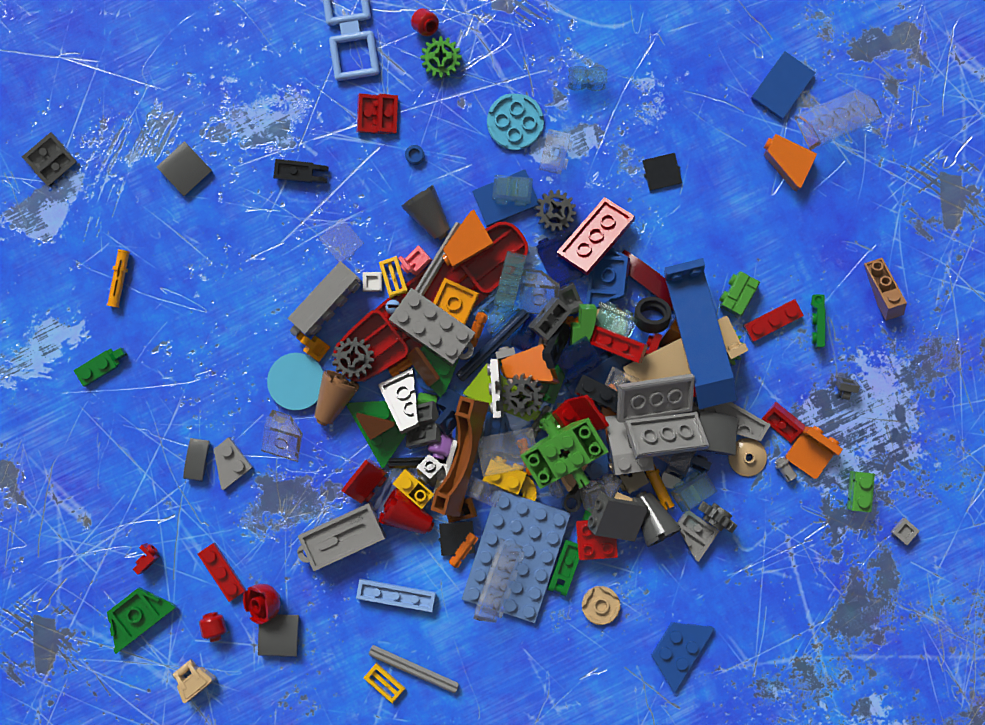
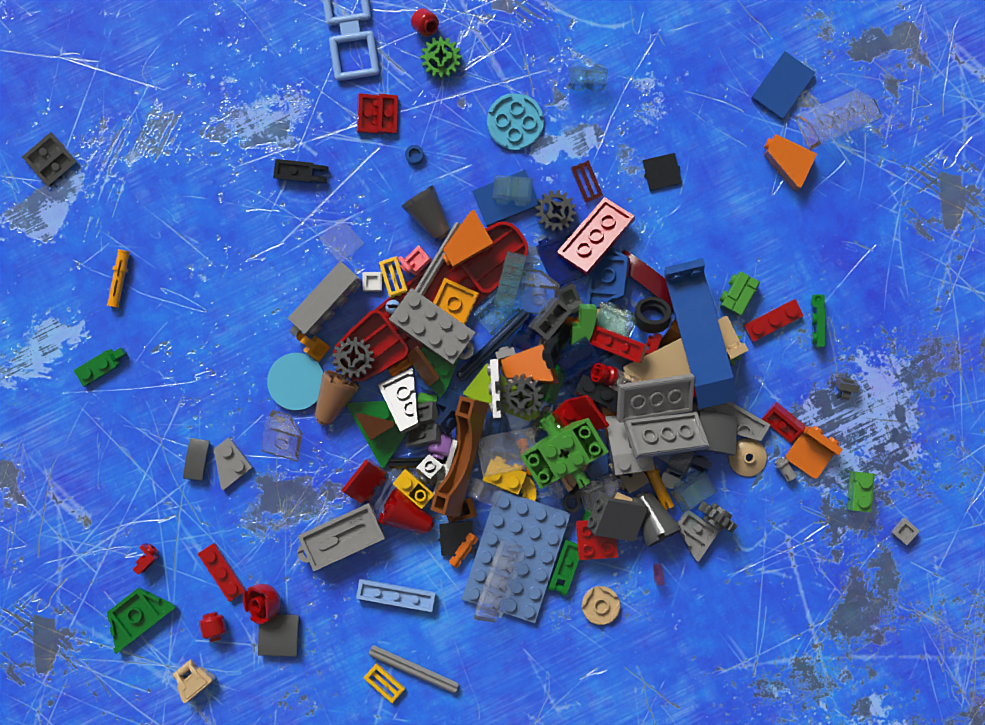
dark grey slope [157,141,212,196] -> none
orange axle [471,312,488,347] -> none
clear brick [539,129,573,175] -> none
blue wing [651,622,714,692] -> none
slope [864,258,907,321] -> none
none -> clear red tile [571,160,603,203]
none -> red wheel [591,363,618,386]
none -> tile [653,563,665,586]

